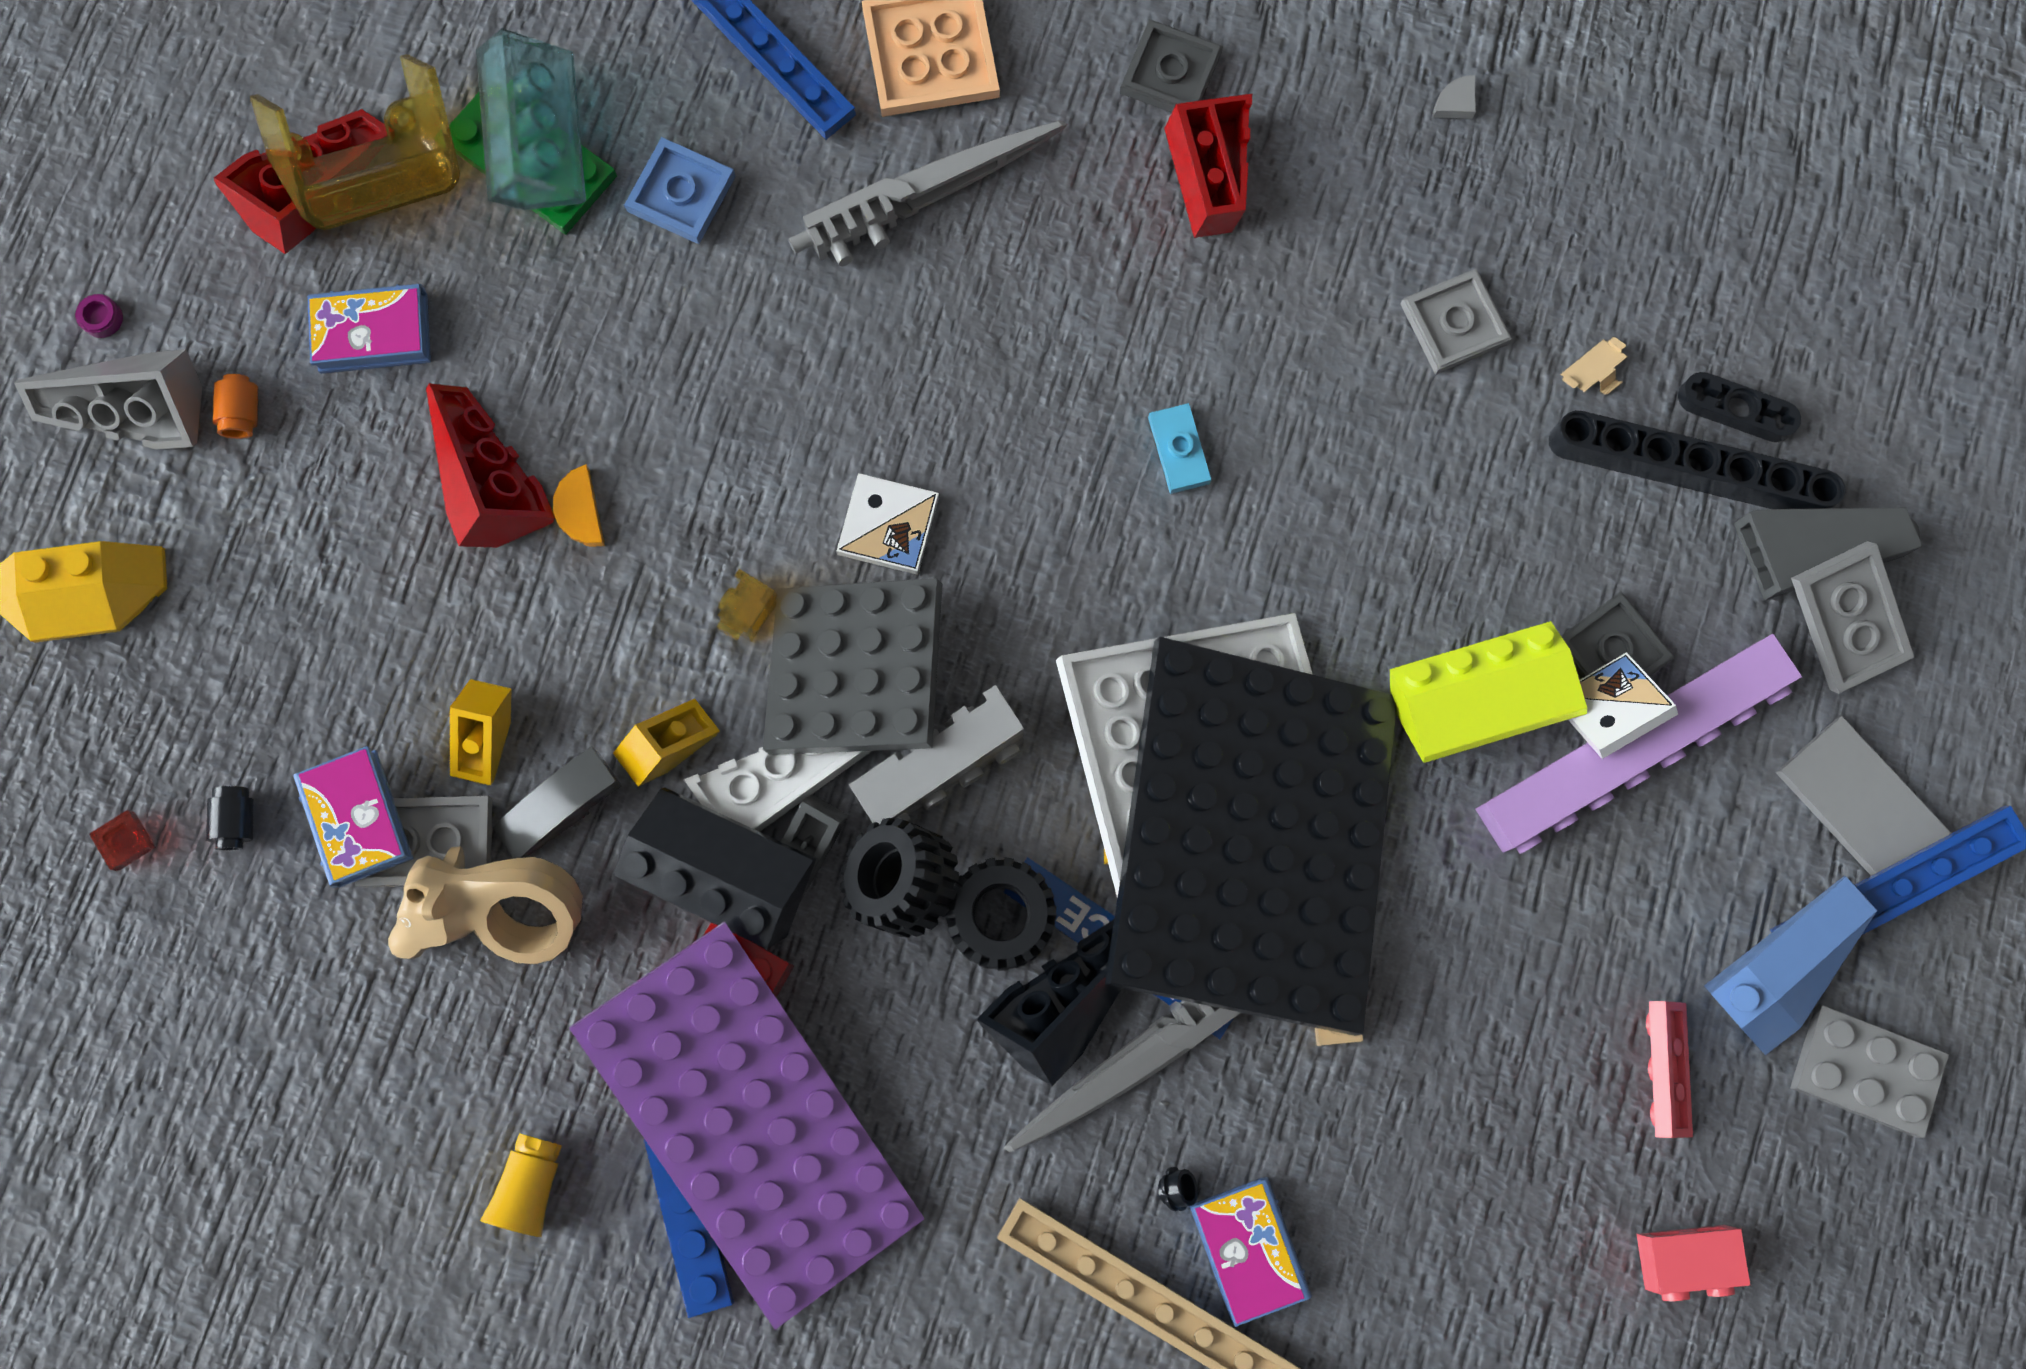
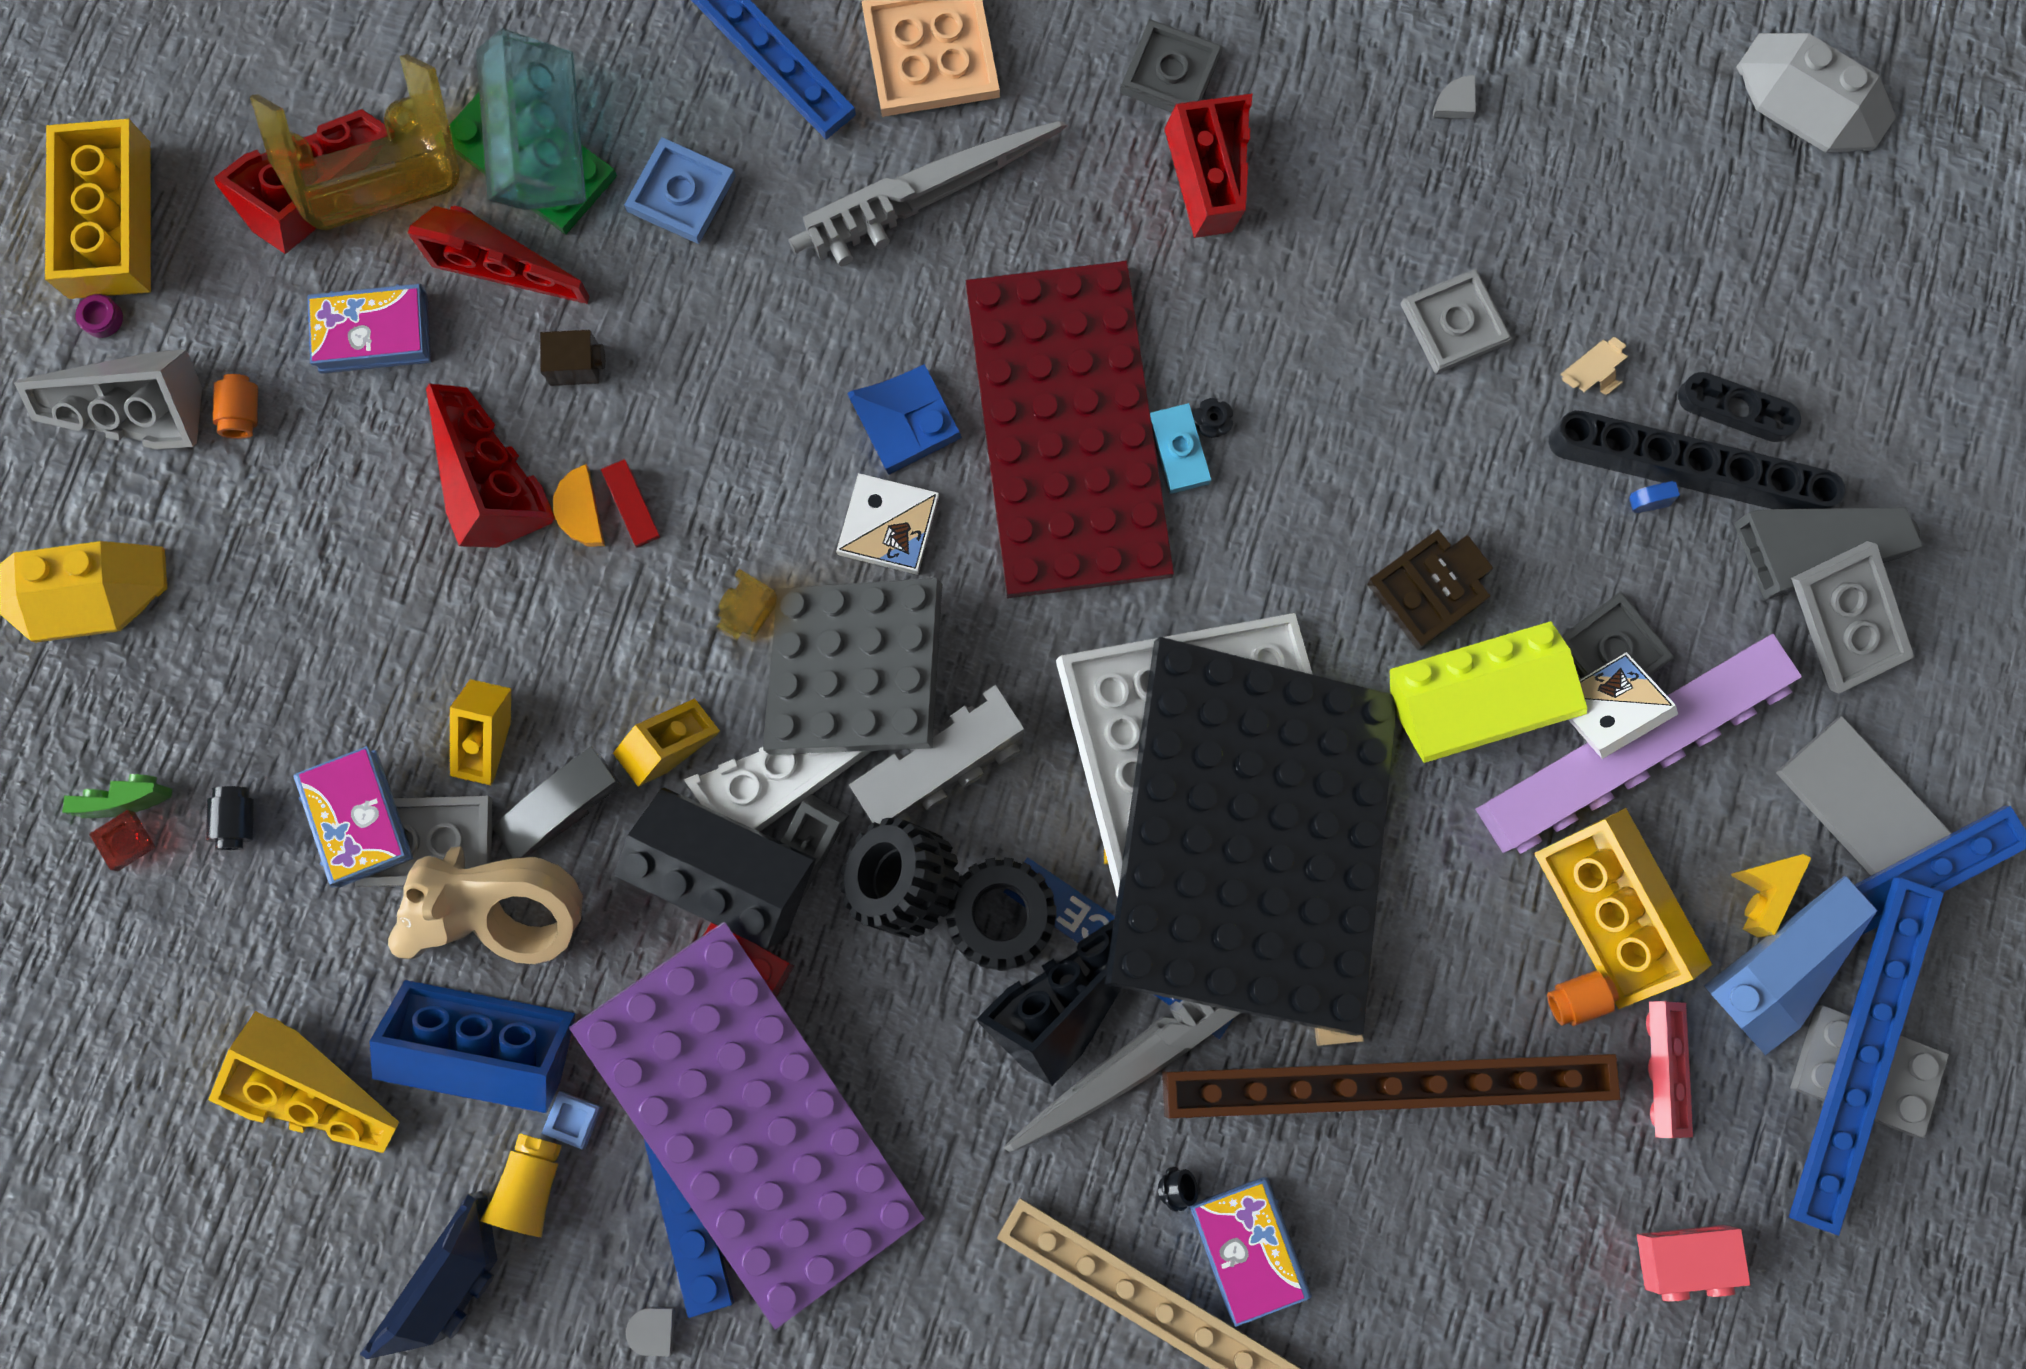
none -> yellow brick [45,119,151,299]
none -> bright green slope [62,774,172,818]
none -> yellow wedge [208,1011,400,1153]
none -> dark blue wedge [360,1191,497,1359]
none -> blue slope [370,980,575,1113]
none -> red wedge [408,206,590,304]
none -> dark brown brick [540,330,606,386]
none -> light blue tile [541,1091,603,1150]
none -> red piece [601,459,660,548]
none -> light grey tile [626,1307,675,1357]
none -> blue plate [847,364,962,475]
none -> dark red plate [965,261,1174,598]
none -> reddish brown brick [1162,1054,1621,1118]
none -> black plate [1193,398,1233,438]
none -> dark brown piece [1367,529,1493,650]
none -> yellow slope [1534,808,1713,1009]
none -> orange brick [1547,970,1619,1026]
none -> blue tile [1629,481,1680,513]
none -> yellow slope [1731,854,1811,938]
none -> light grey wedge [1736,33,1896,153]
none -> blue plate [1789,877,1944,1236]

